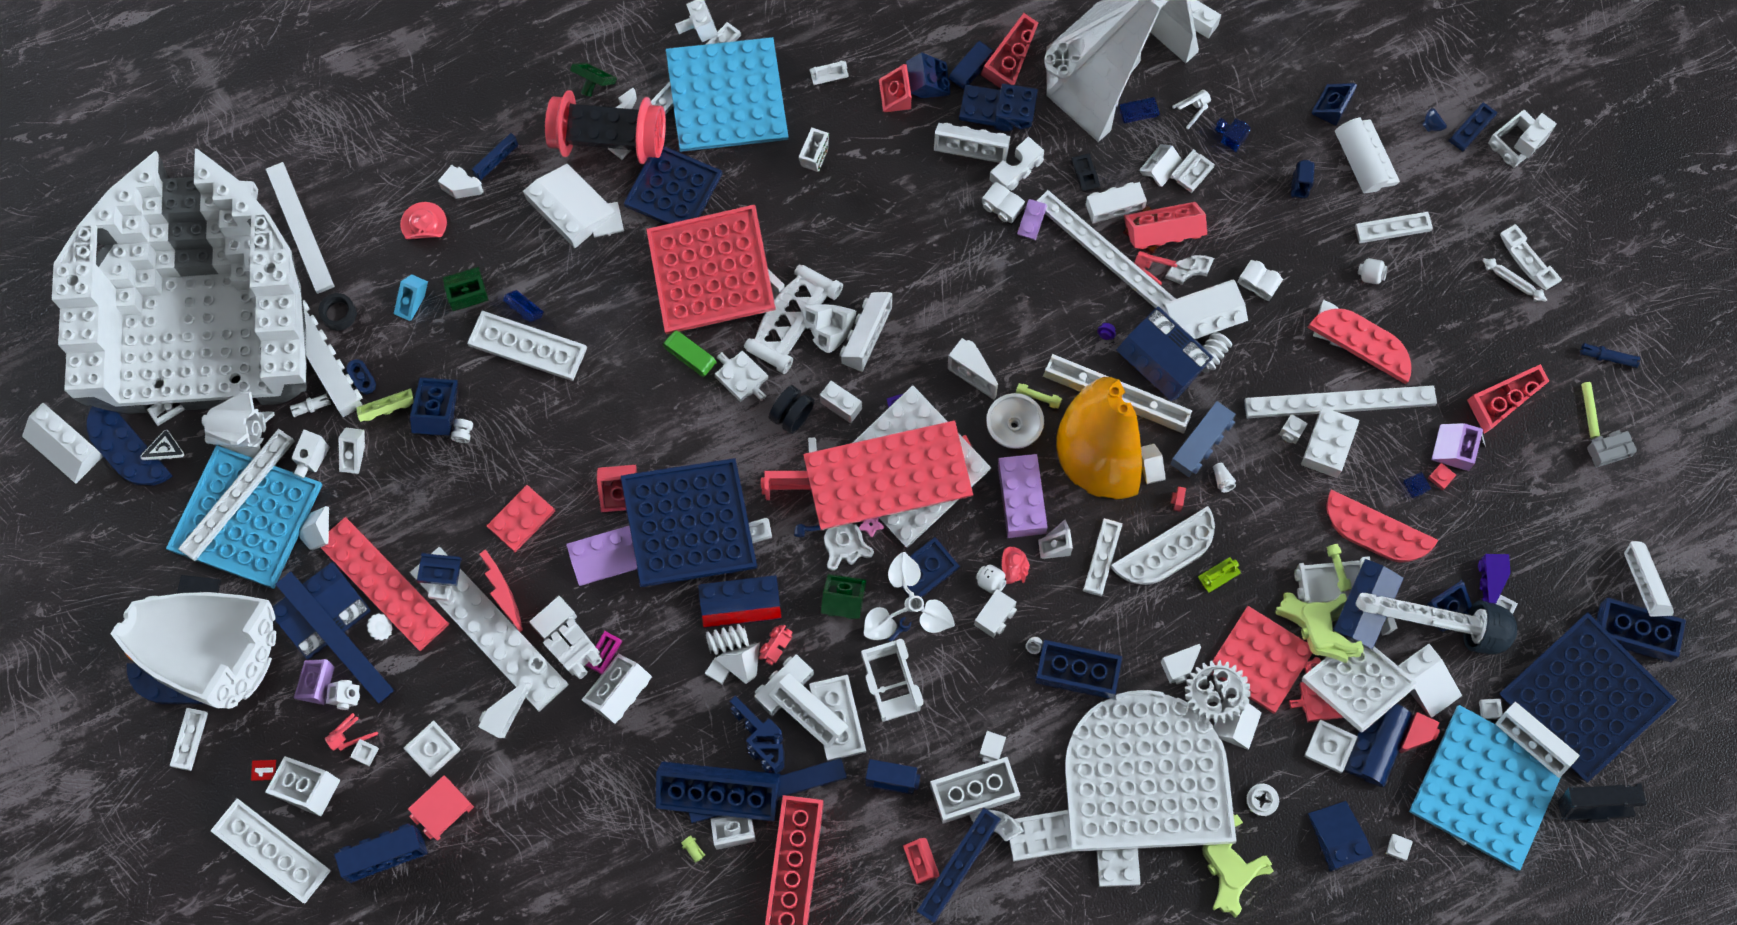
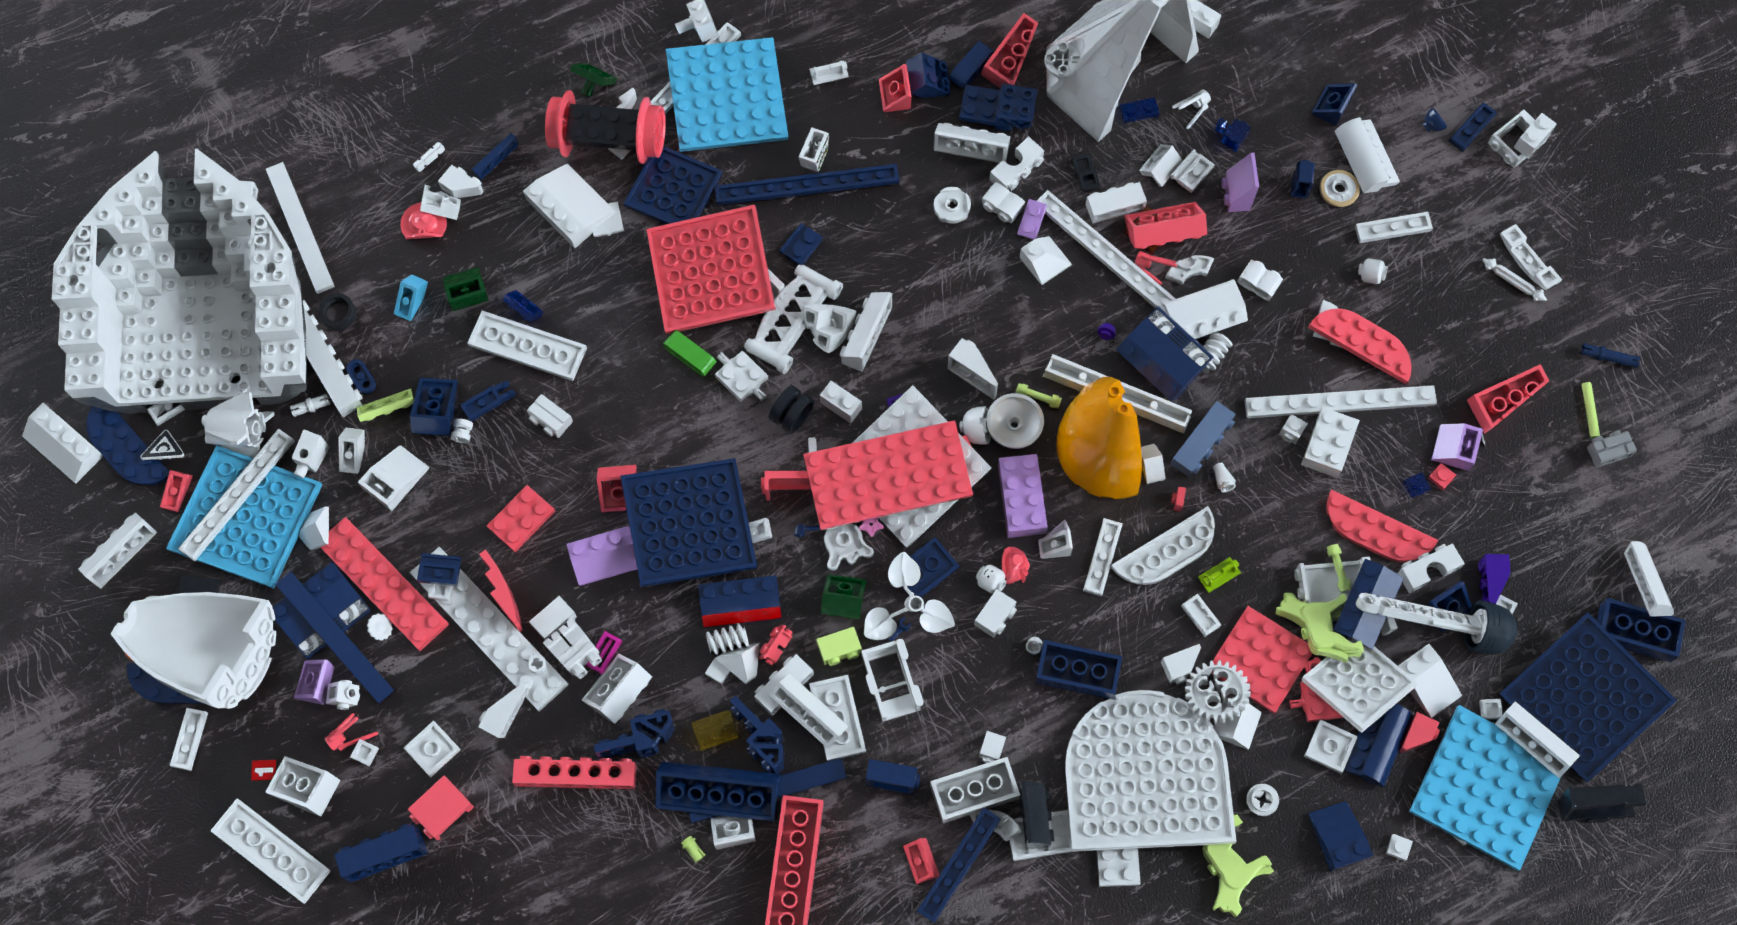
none -> white slope [79,513,157,589]
none -> coral slope [160,470,193,512]
none -> white slope [358,445,429,511]
none -> white axle [413,142,445,172]
none -> white slope [420,185,461,220]
none -> dark blue hinge [460,381,516,422]
none -> coral brick [512,756,637,789]
none -> white brick [527,394,573,438]
none -> dark blue piece [594,709,675,760]
none -> clear yellow panel [692,710,739,751]
none -> dark blue plate [715,164,899,205]
none -> dark blue plate [779,223,823,265]
none -> yellowish green brick [817,627,862,666]
none -> white plate [934,187,971,223]
none -> white cylinder [960,406,991,445]
none -> white slope [1019,236,1072,285]
none -> black slope [1019,781,1054,849]
none -> white plate [1181,594,1221,637]
none -> lavender slope [1222,153,1259,212]
none -> wheel [1319,170,1360,207]
none -> white arch [1398,543,1465,594]

